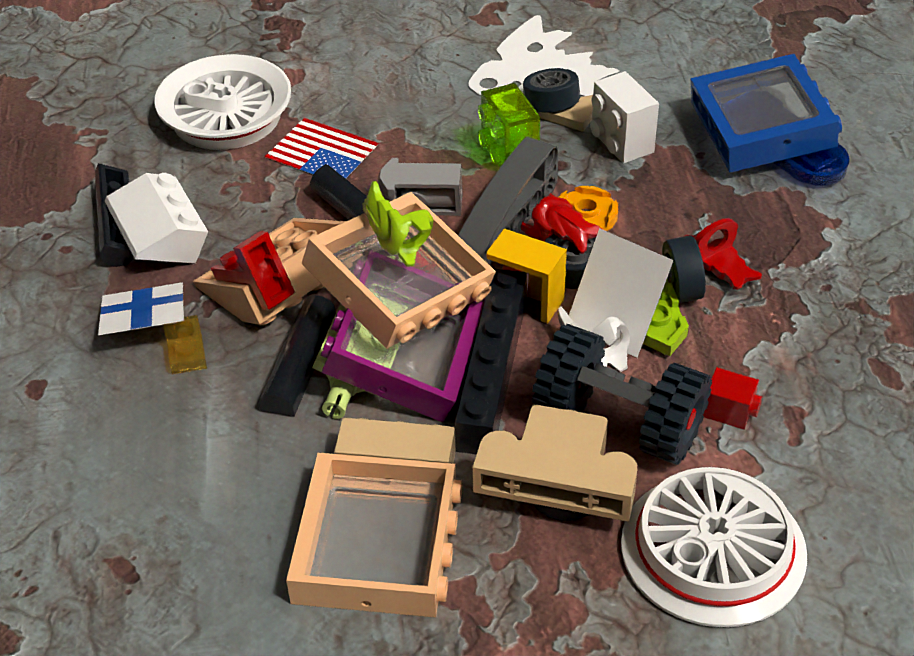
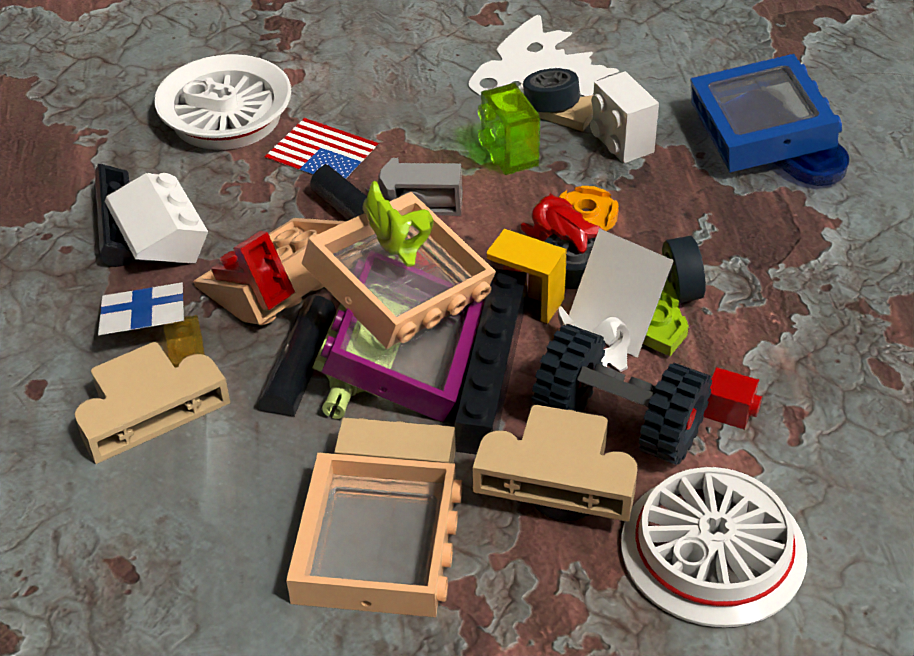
dark grey beam [458,137,558,266] -> none
red hair [683,218,762,290] -> none
none -> tan brick [75,342,230,464]

